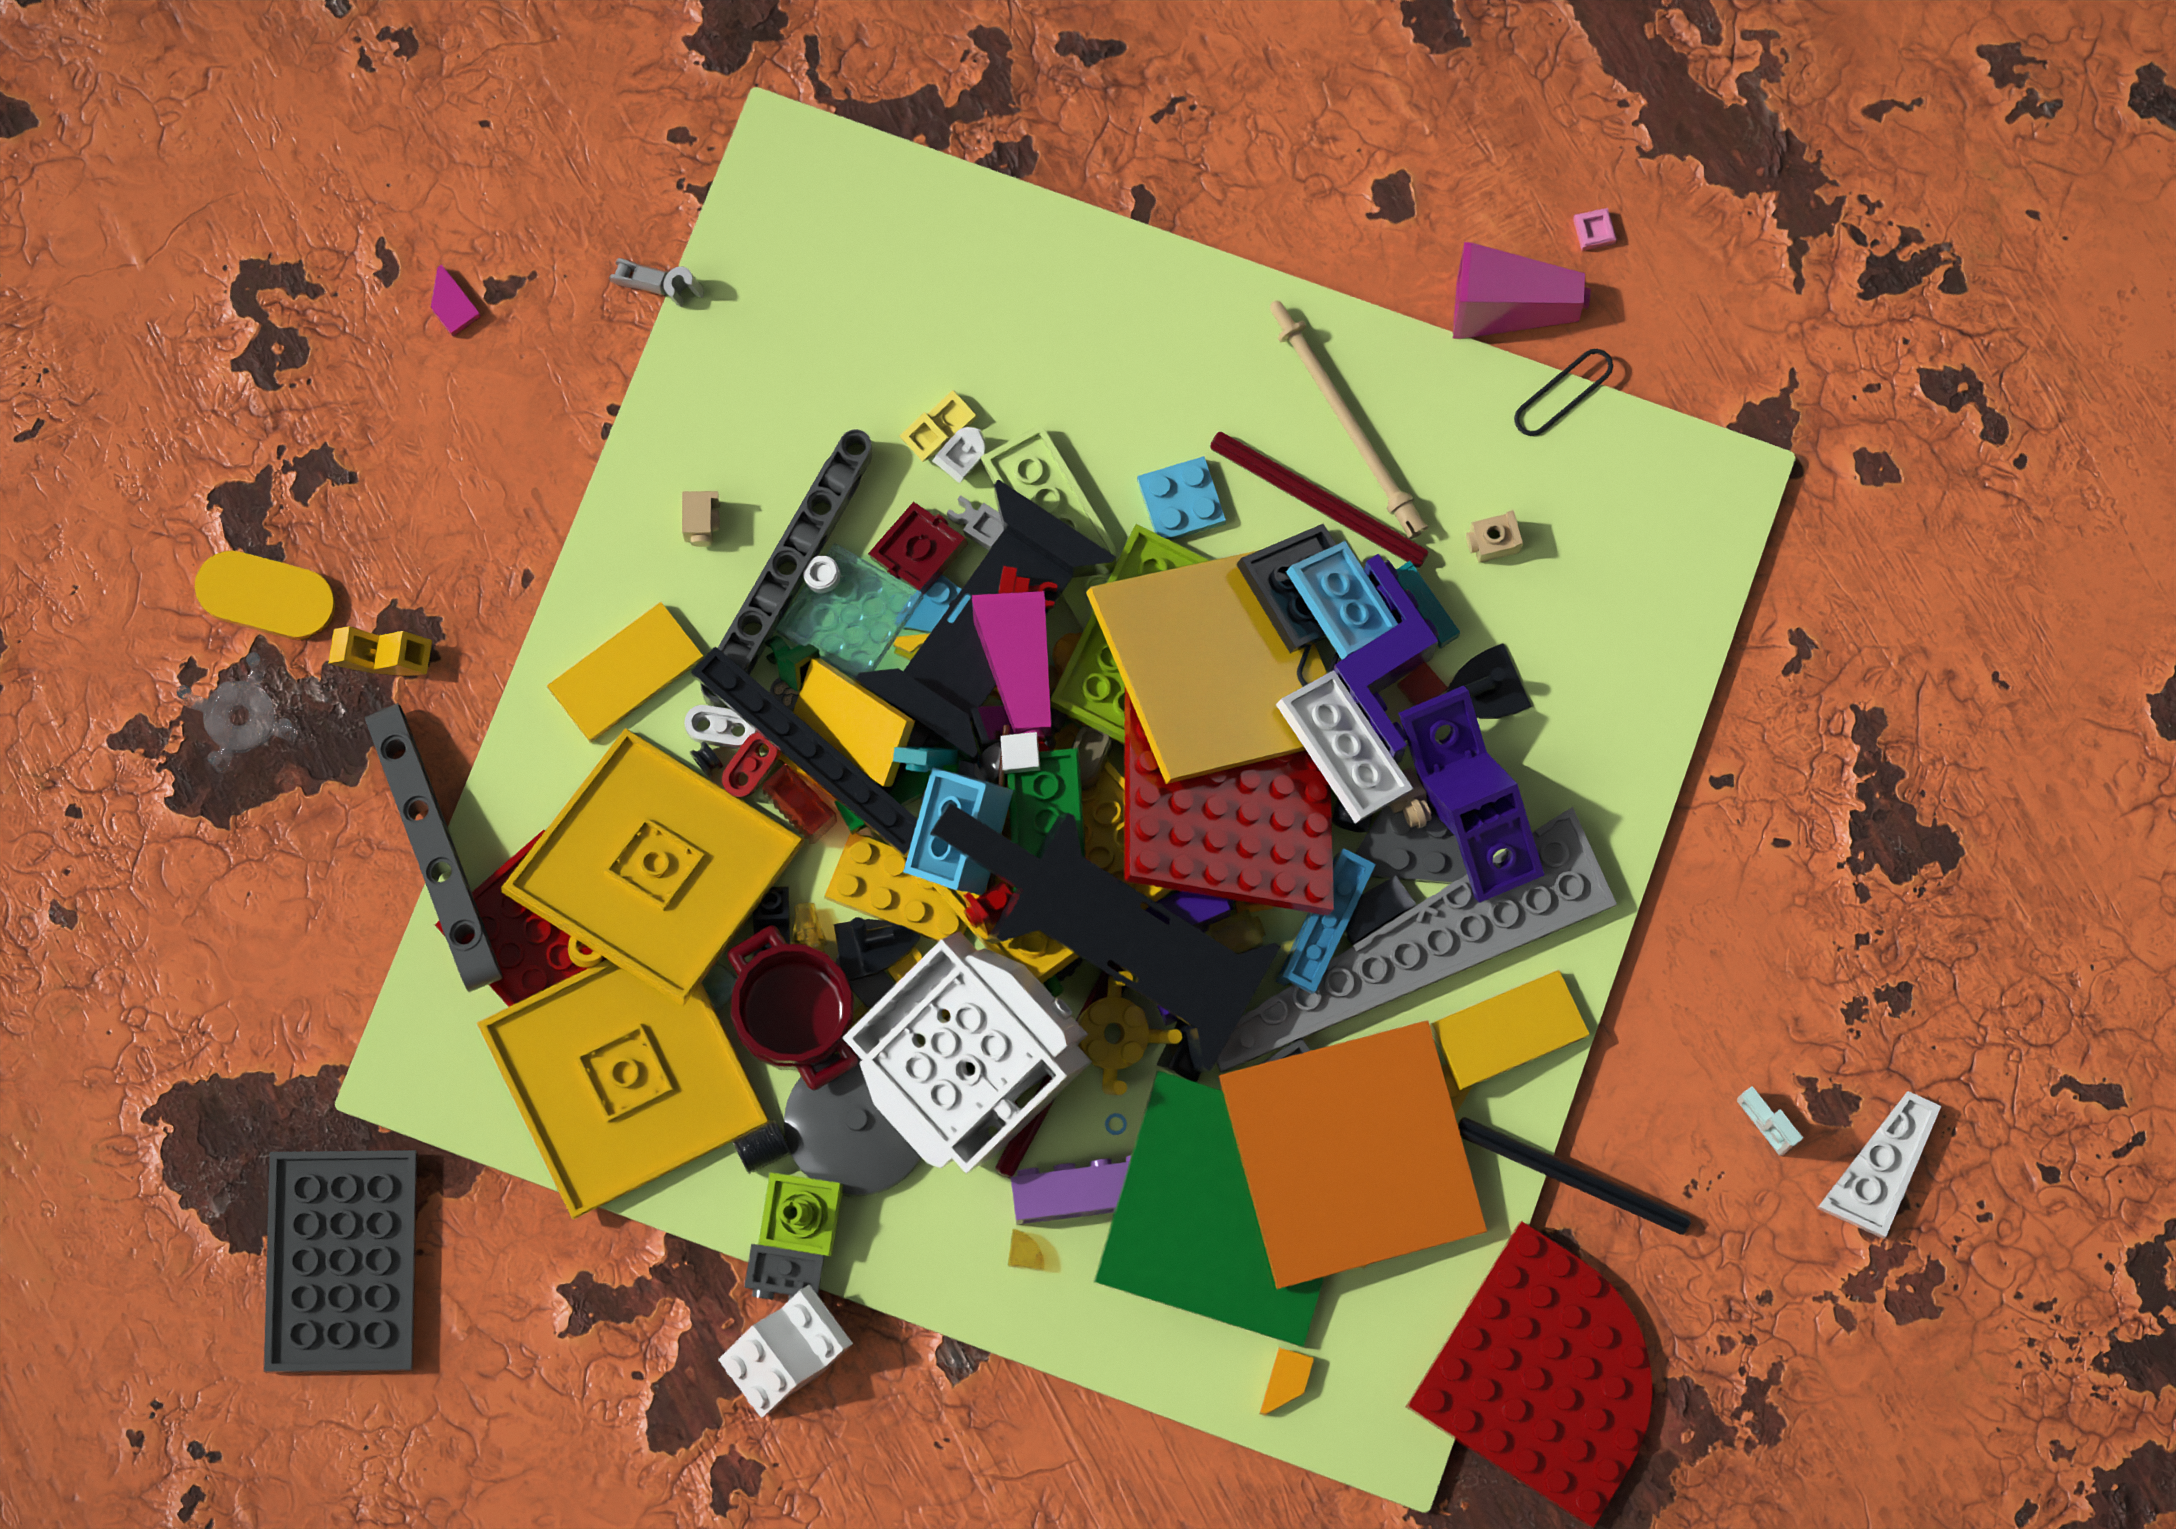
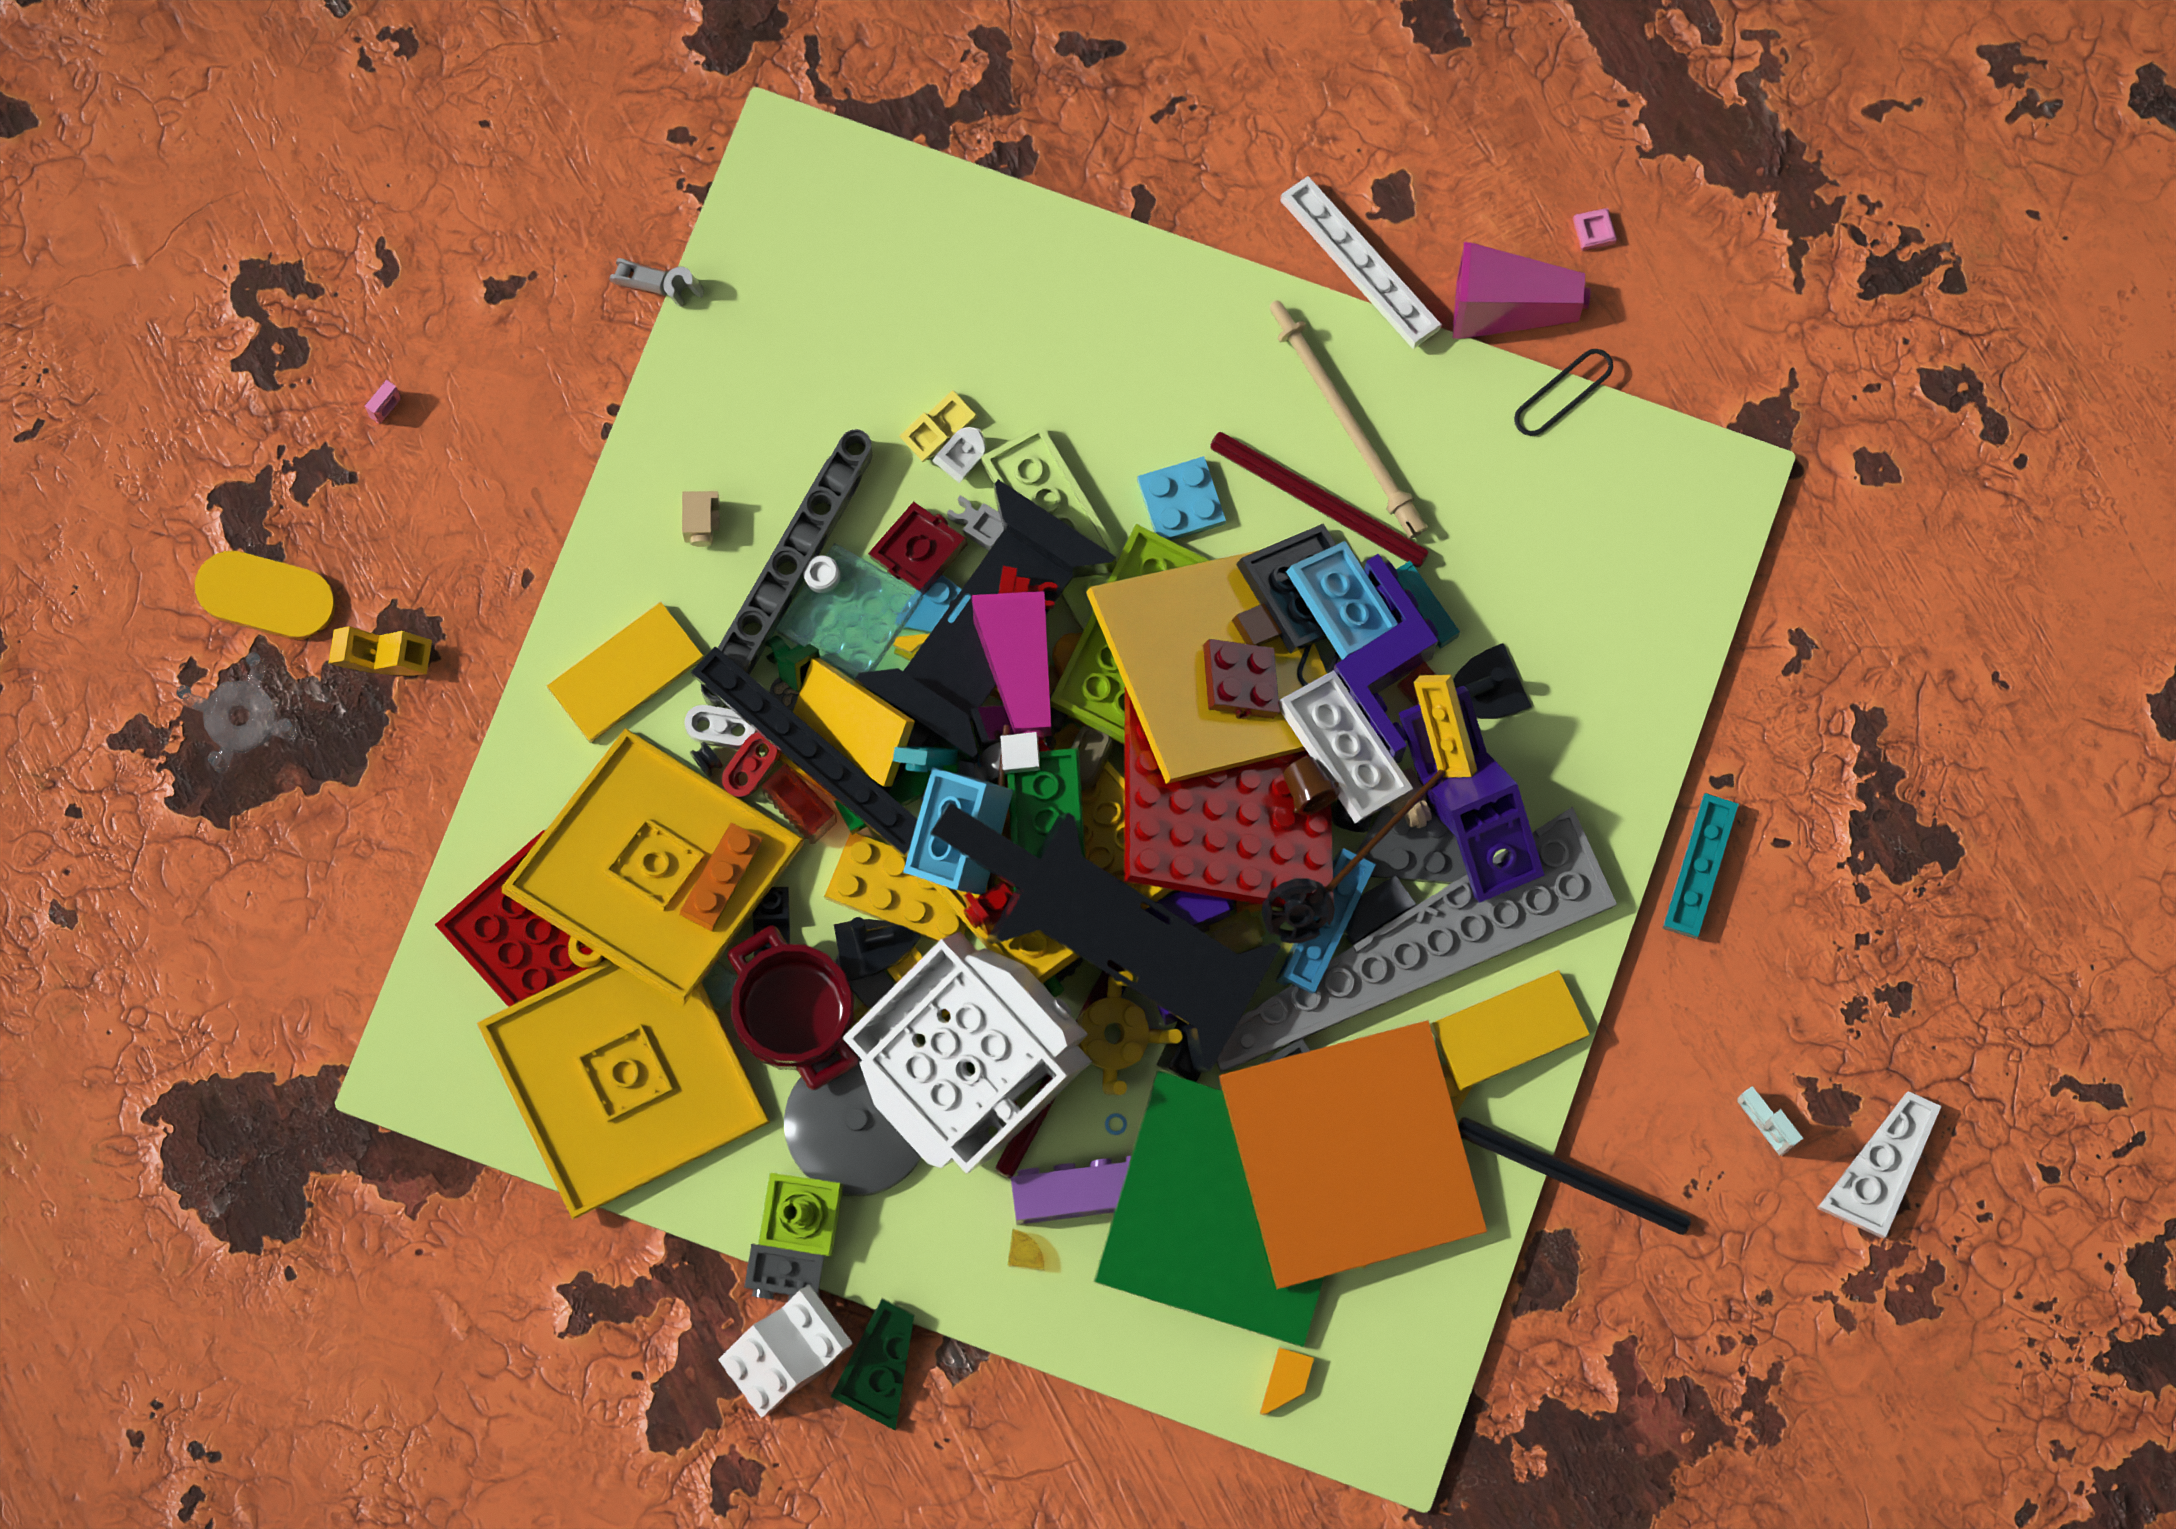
dark grey plate [264,1150,418,1373] -> none
dark grey beam [365,703,503,993] -> none
dark pink tile [431,264,481,337] -> none
black piece [732,1119,791,1174] -> none
clear yellow cone [792,902,828,953] -> none
red plate [1405,1221,1652,1528] -> none
tan brick [1466,510,1523,563] -> none
none -> bright pink tile [365,380,401,424]
none -> orange plate [680,822,763,931]
none -> dark green wing [830,1298,914,1431]
none -> plate [1203,639,1280,719]
none -> reddish brown tile [1232,603,1282,646]
none -> black piece [1261,878,1335,943]
none -> white plate [1280,176,1441,349]
none -> reddish brown piece [1283,756,1340,816]
none -> reddish brown piece [1326,769,1445,892]
none -> yellow plate [1414,675,1477,778]
none -> teal plate [1662,793,1739,939]

